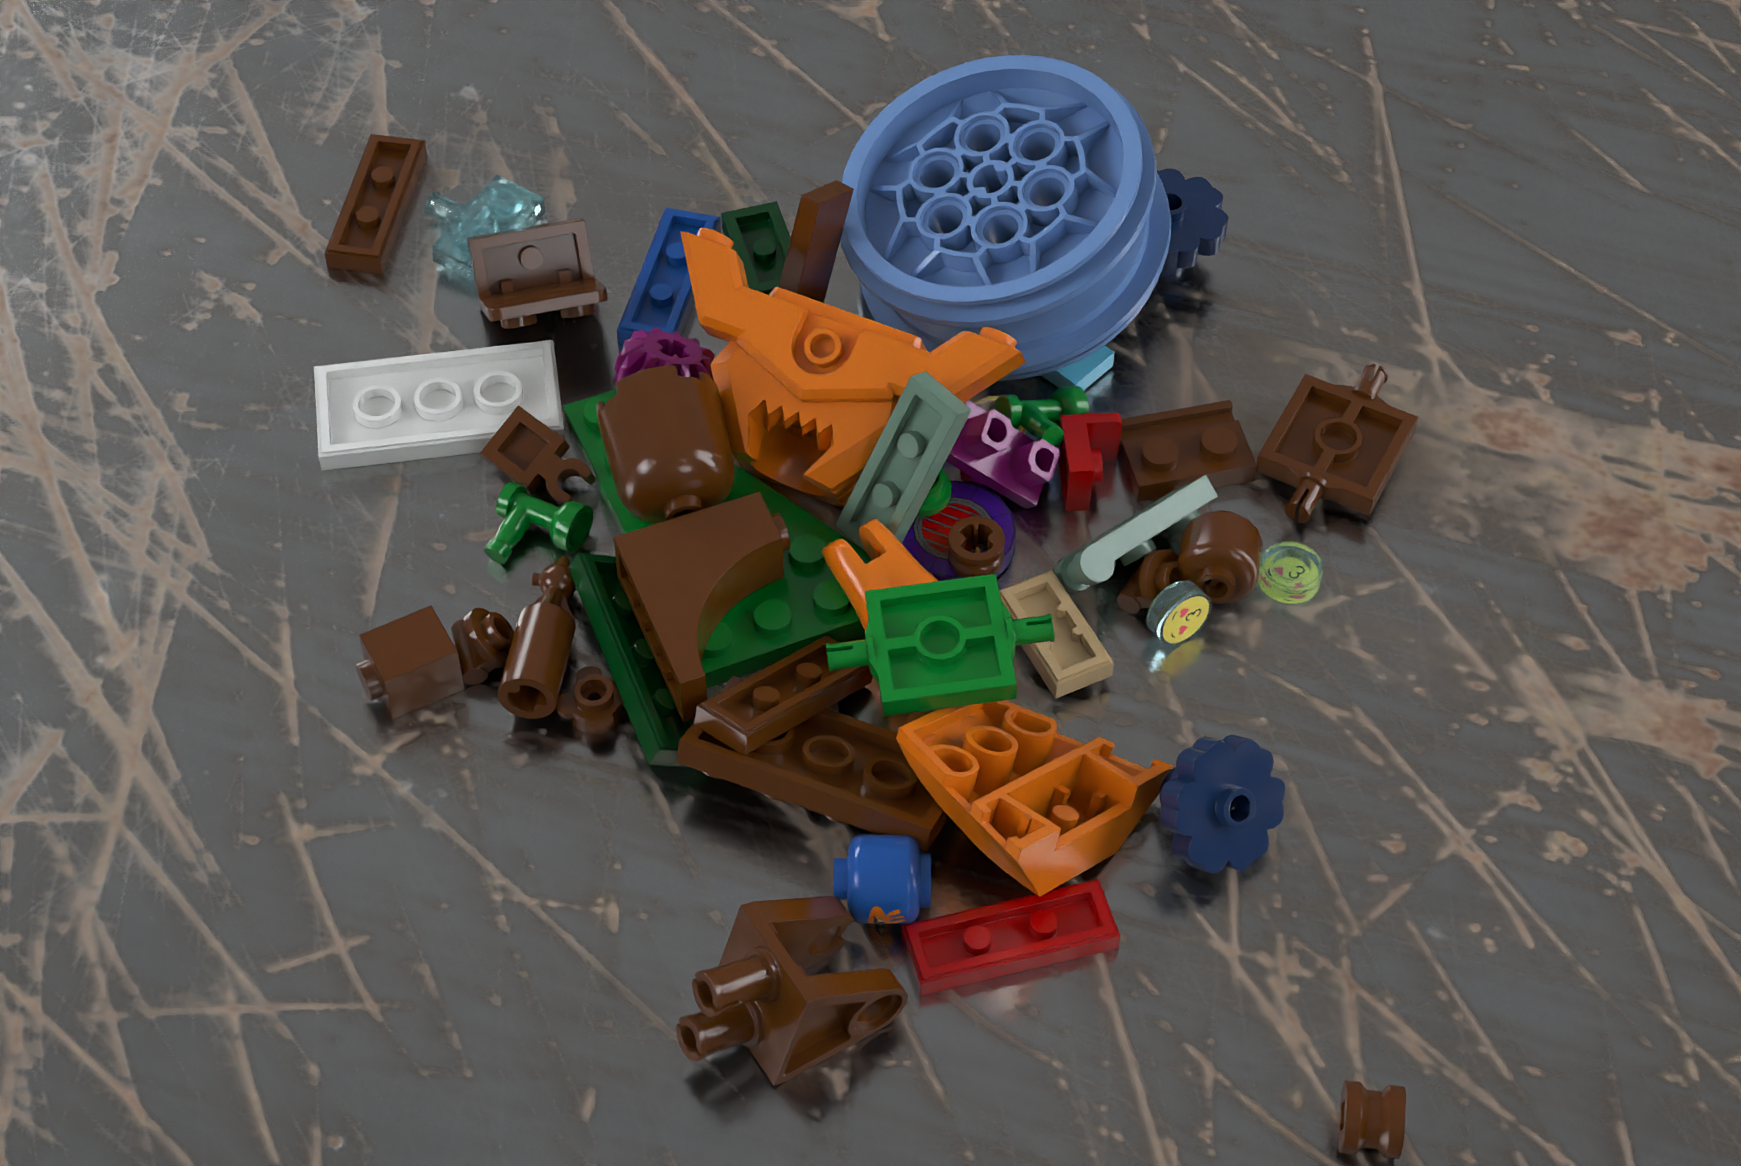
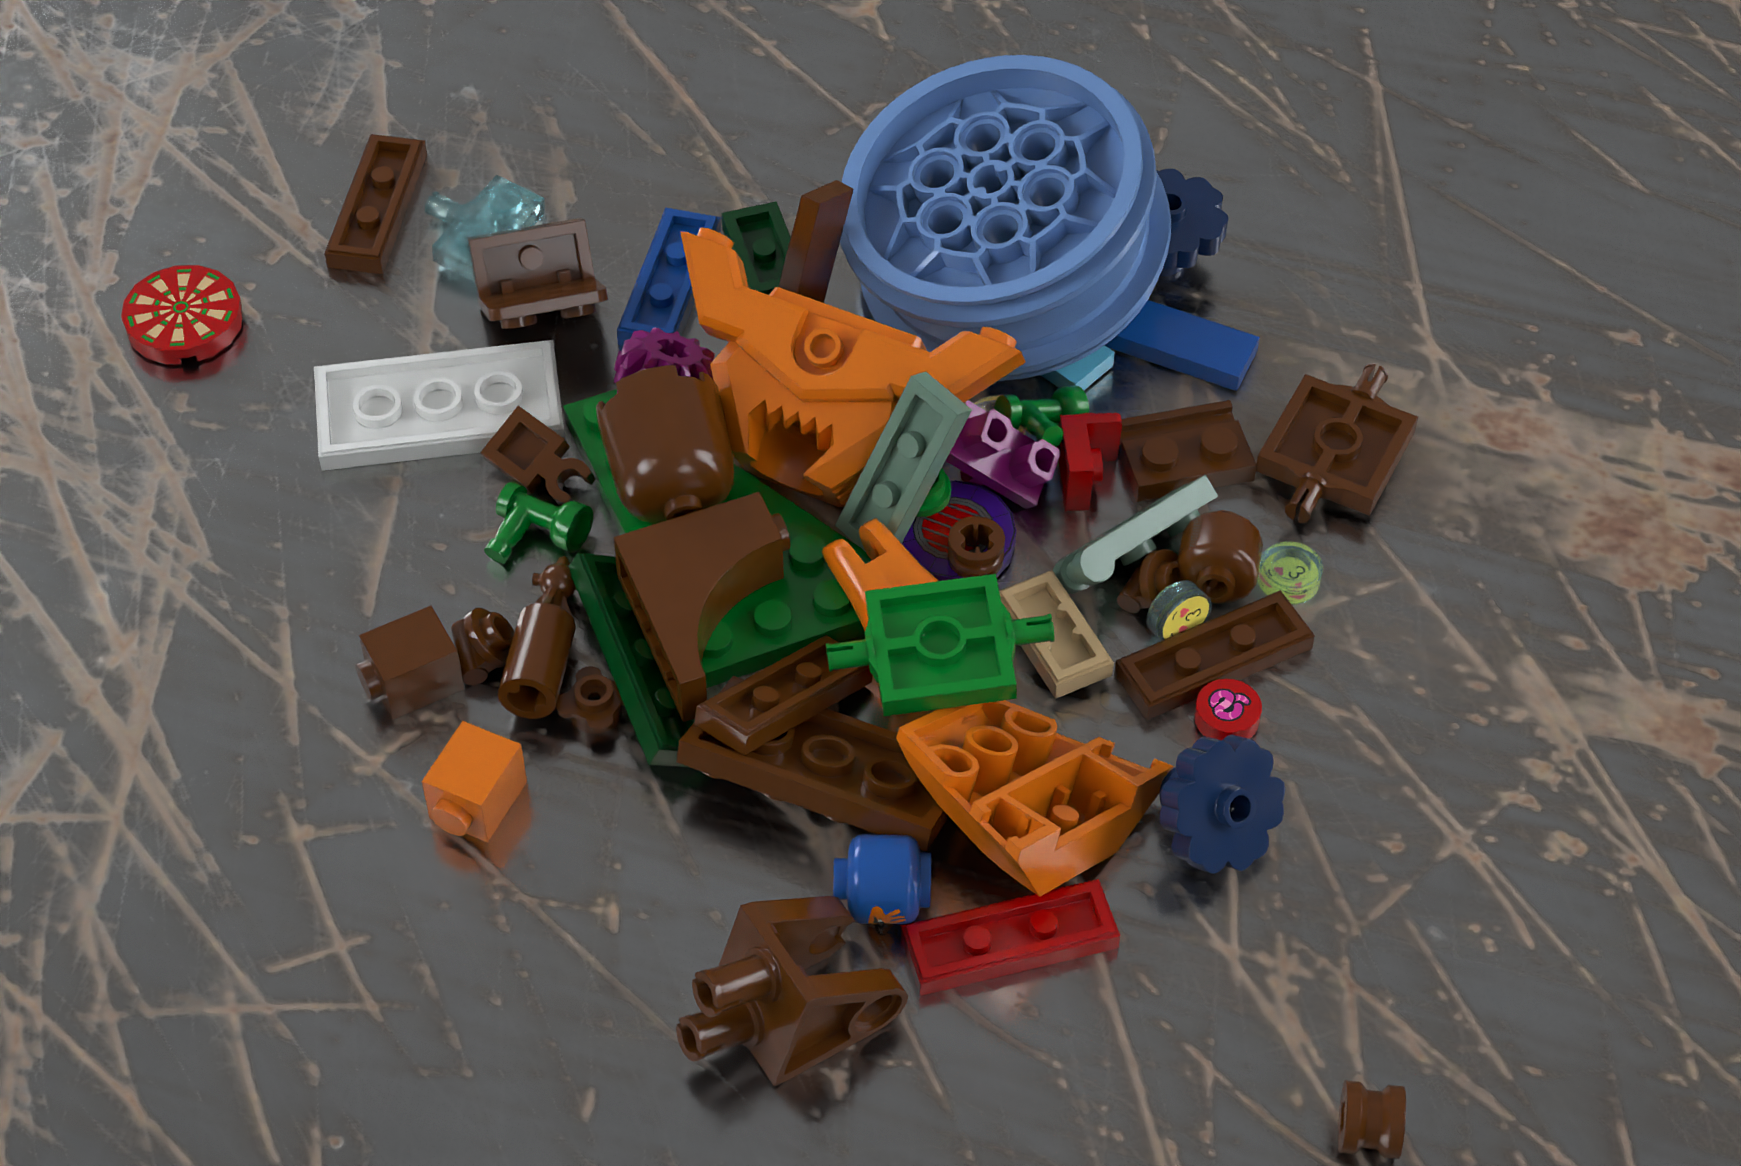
none -> red tile [121,265,243,364]
none -> orange brick [422,721,527,843]
none -> blue tile [1105,300,1260,391]
none -> reddish brown tile [1114,590,1315,720]
none -> red tile [1194,679,1262,740]

